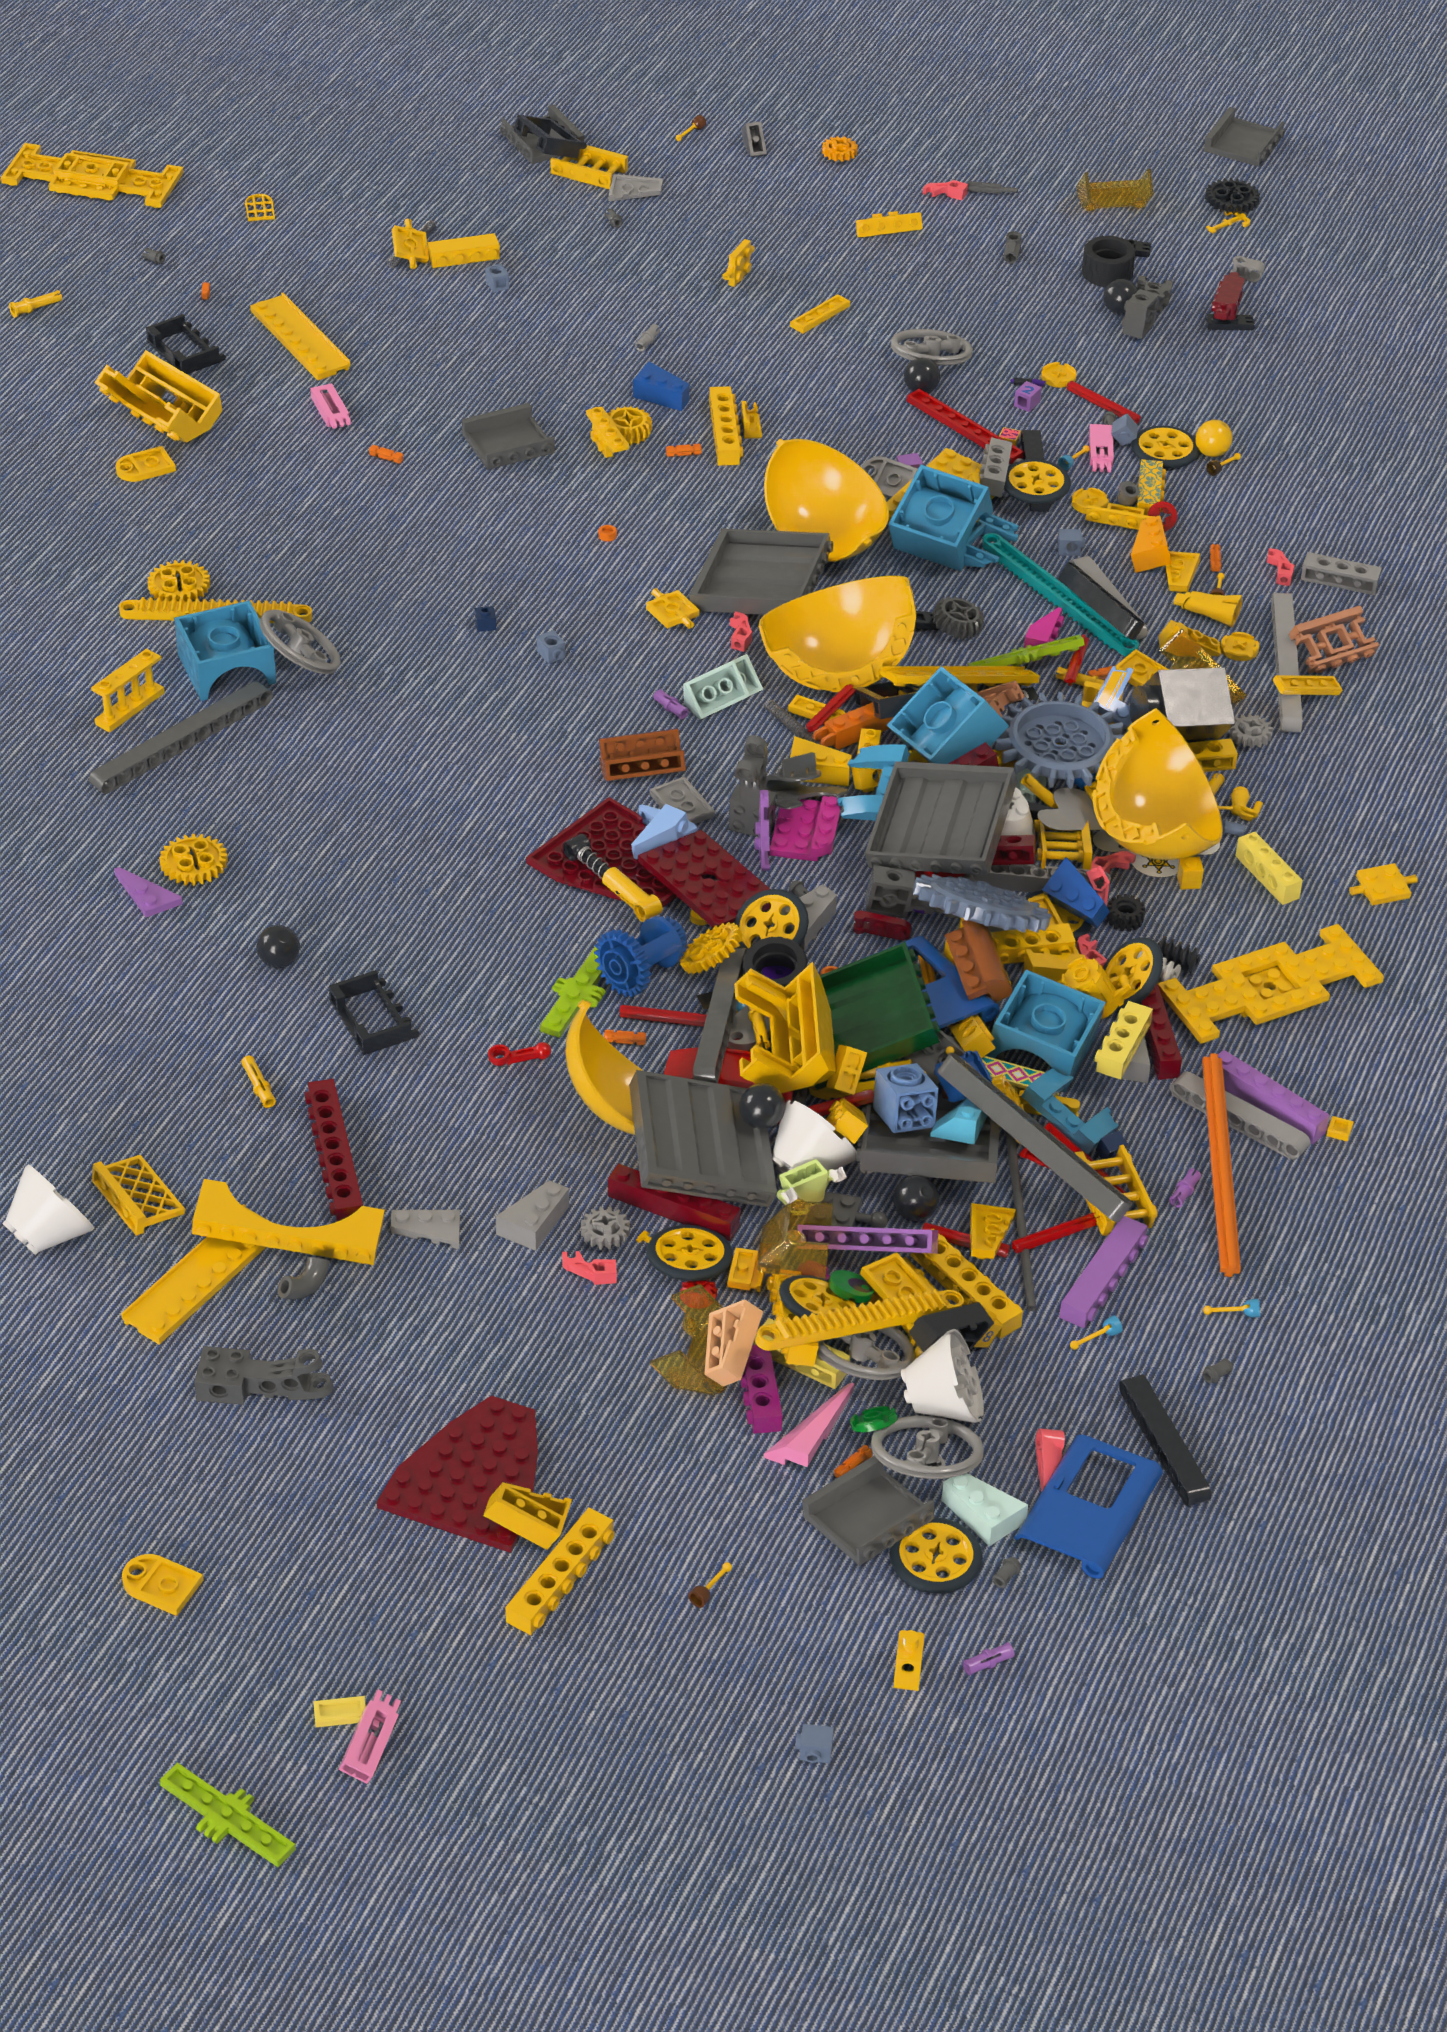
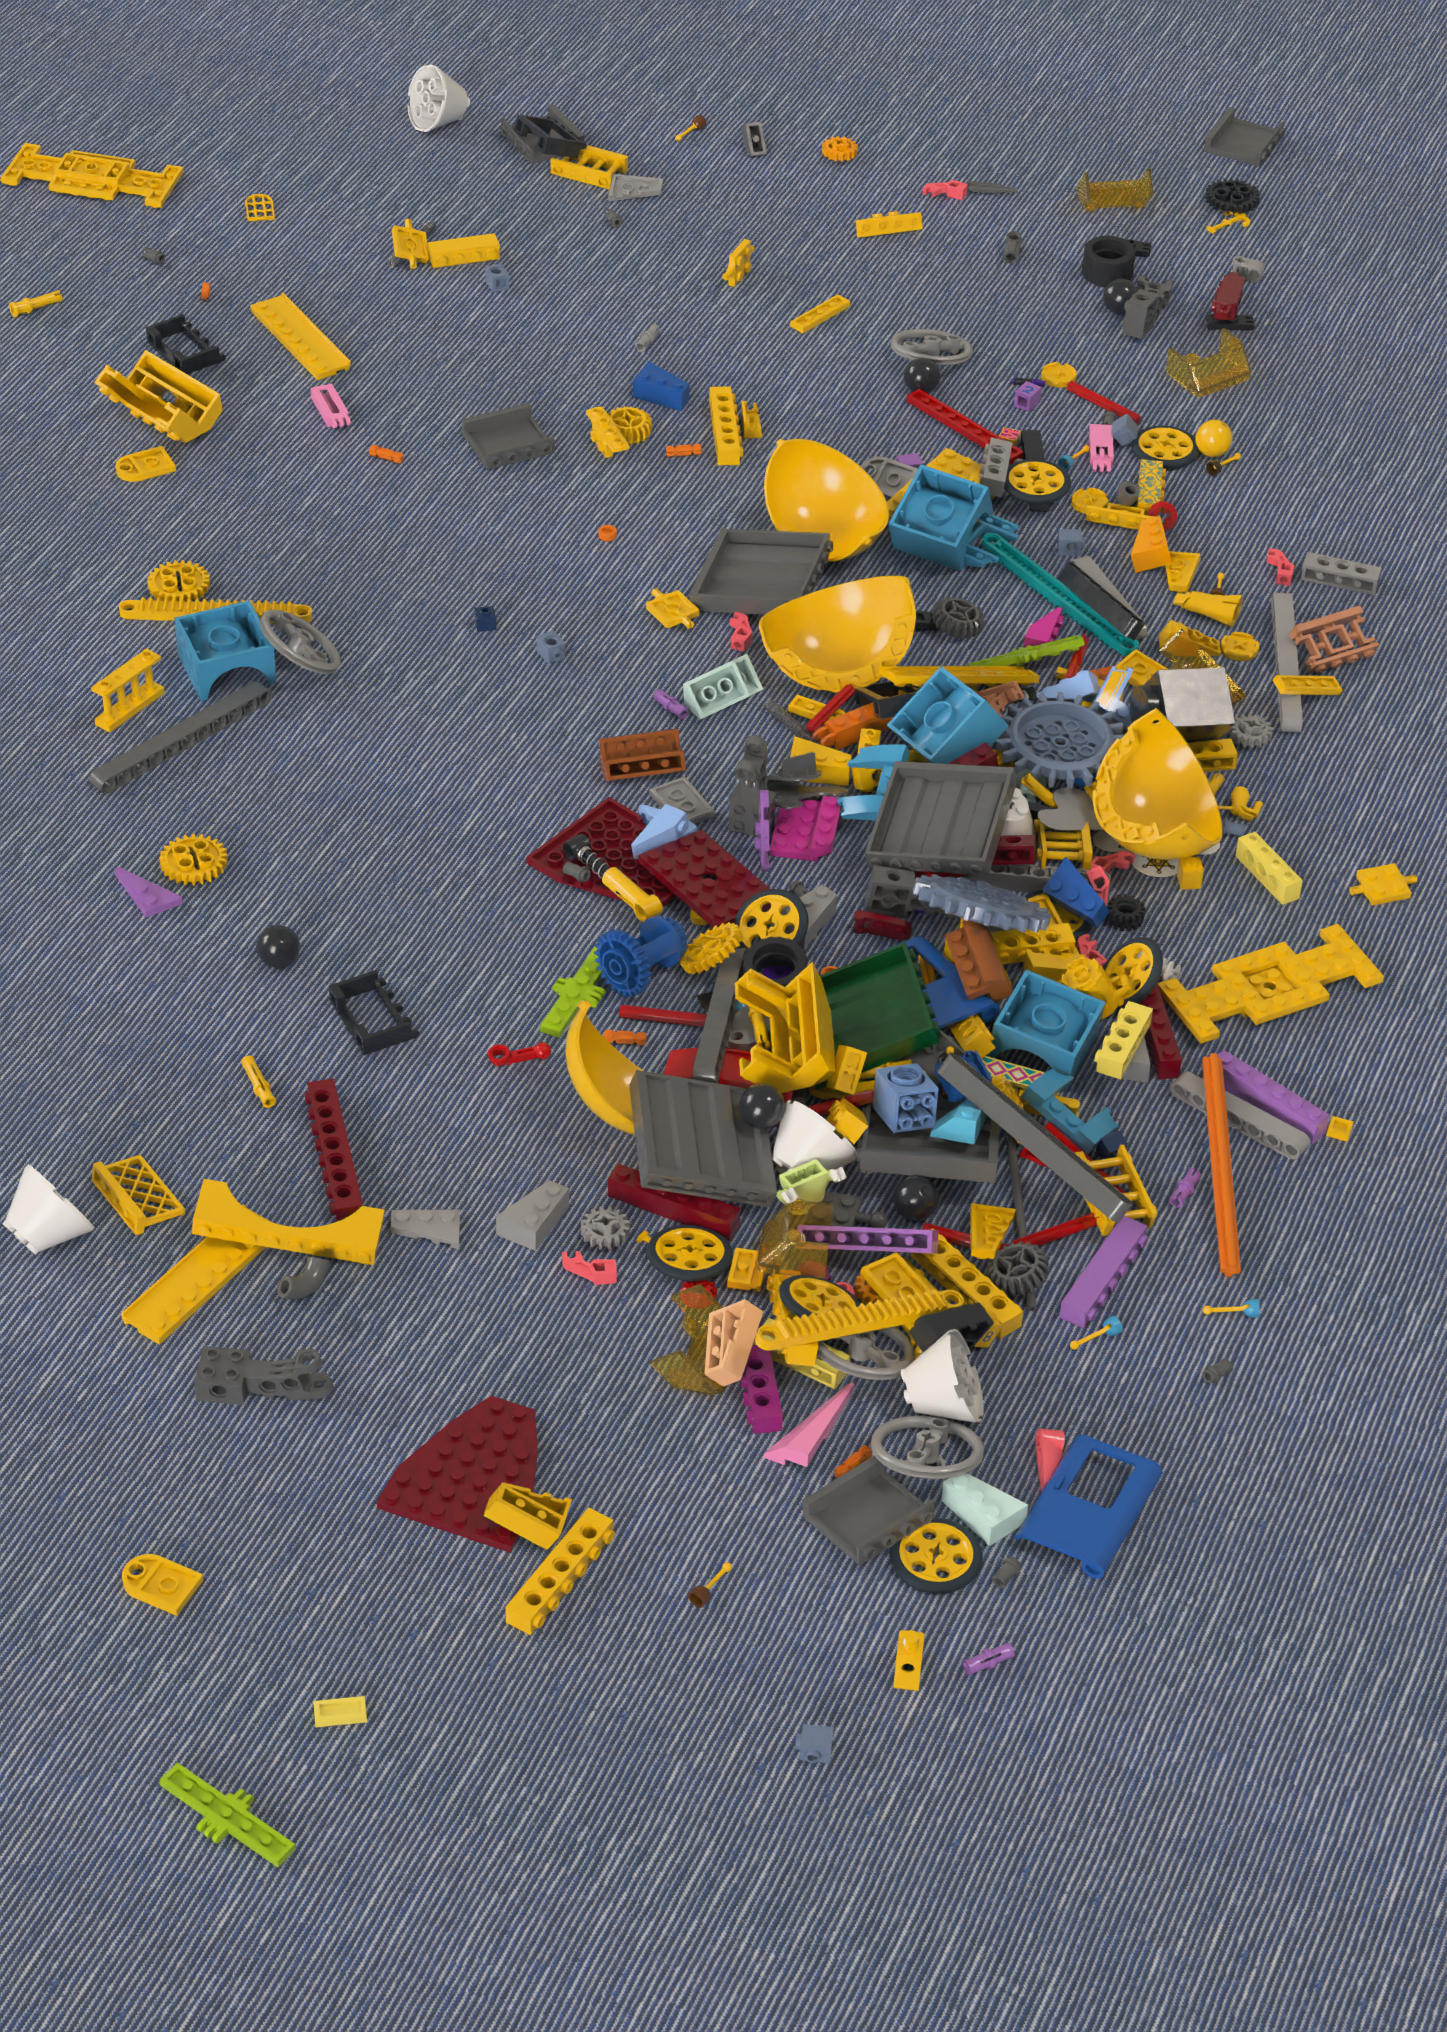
bright pink hinge [338,1689,401,1784] -> none
green tile [828,1270,874,1303] -> none
green tile [850,1406,898,1432] -> none
black beam [1119,1374,1211,1506] -> none
black piece [1158,936,1201,974] -> none
orange axle [1210,544,1221,572] -> none
none -> white cone [407,64,470,132]
none -> dark grey pin [563,861,591,882]
none -> dark grey gear [987,1240,1049,1297]
none -> light blue slope [1036,670,1100,703]
none -> clear yellow windscreen [1166,328,1251,397]

